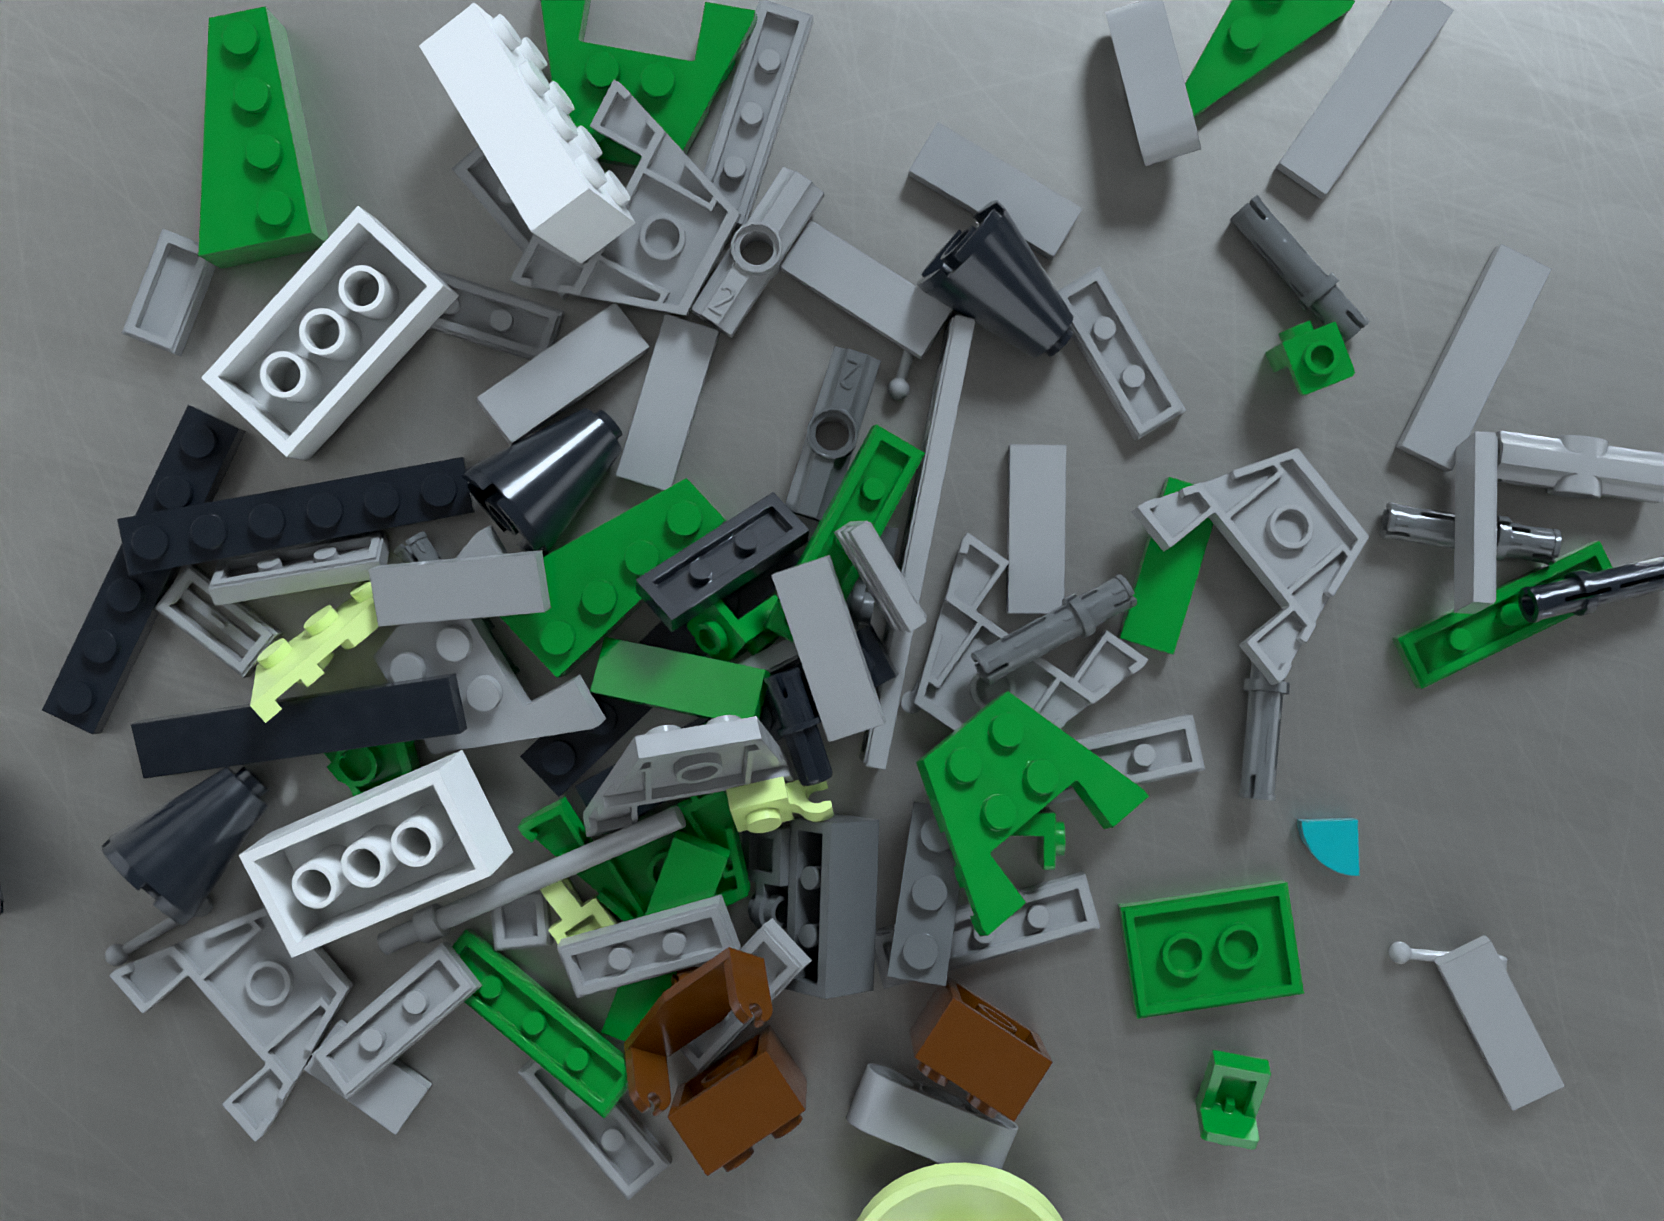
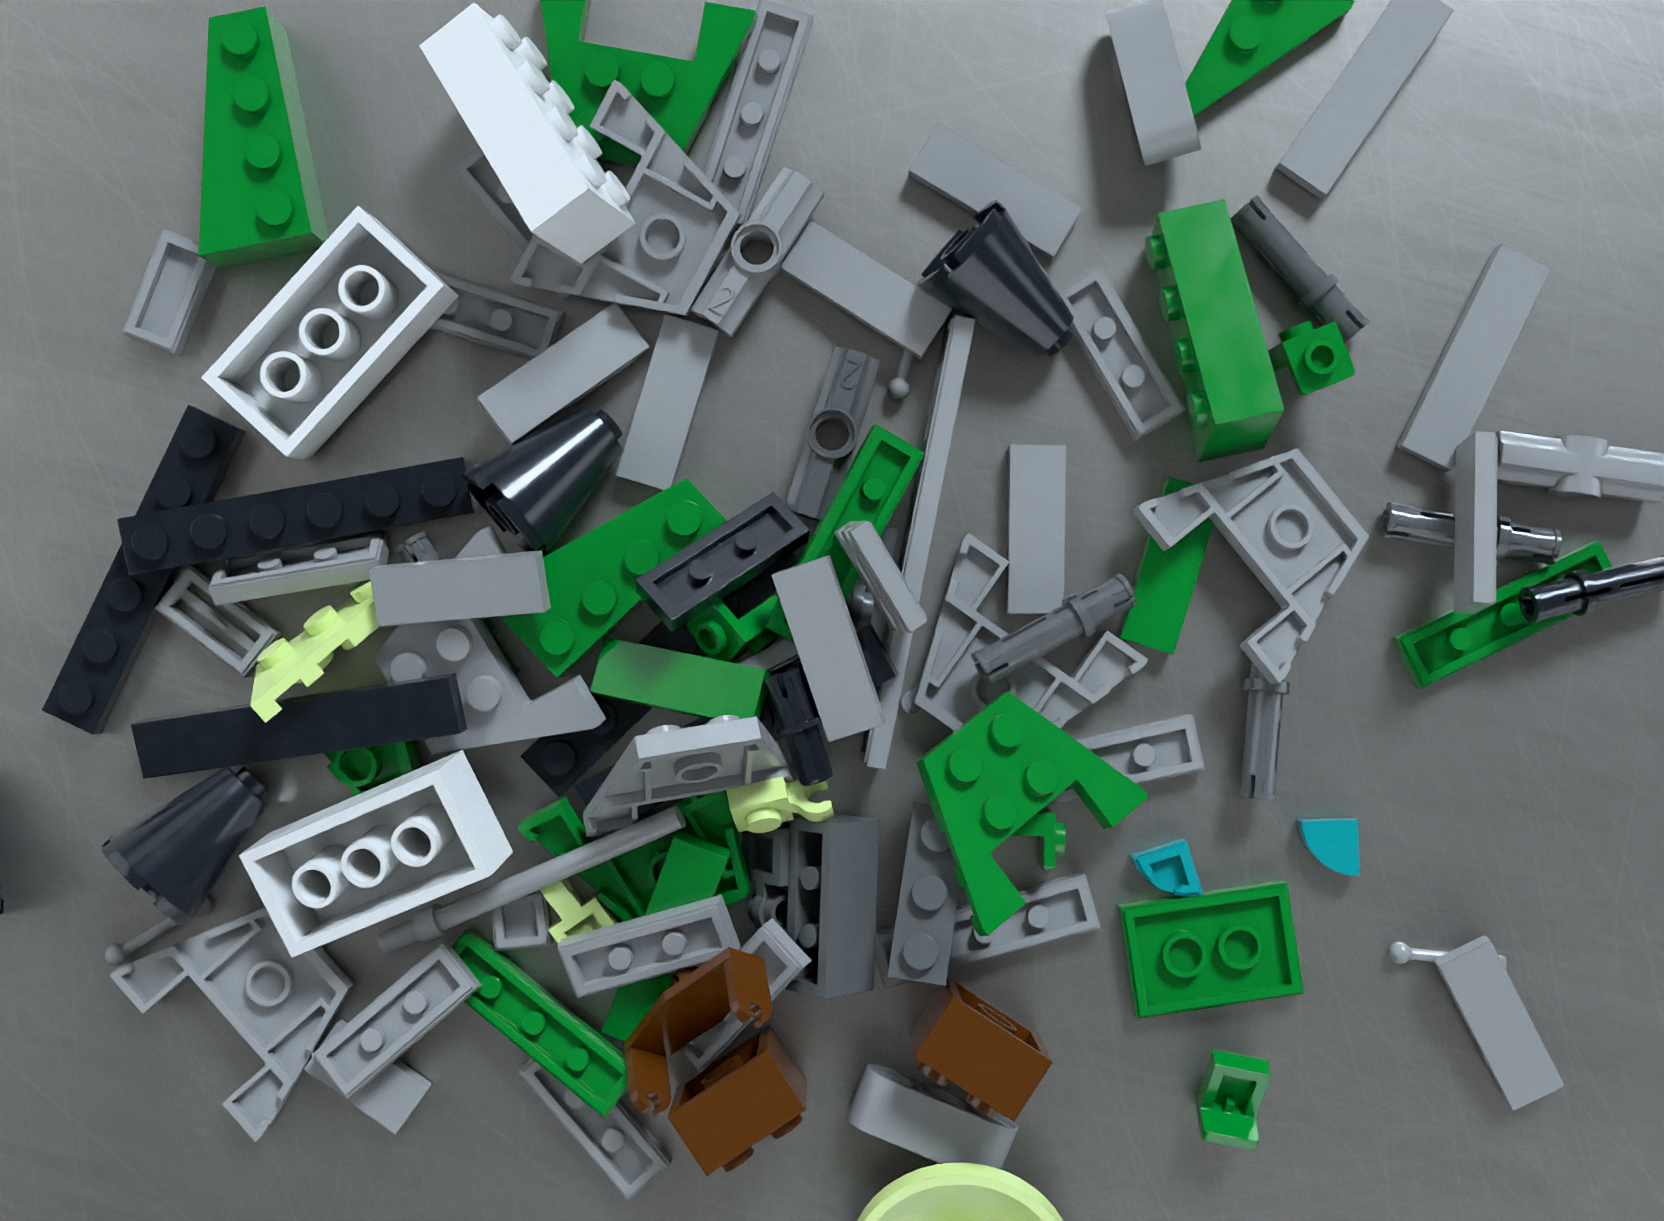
none -> teal tile [1130,838,1203,897]
none -> green wedge [1145,199,1285,462]

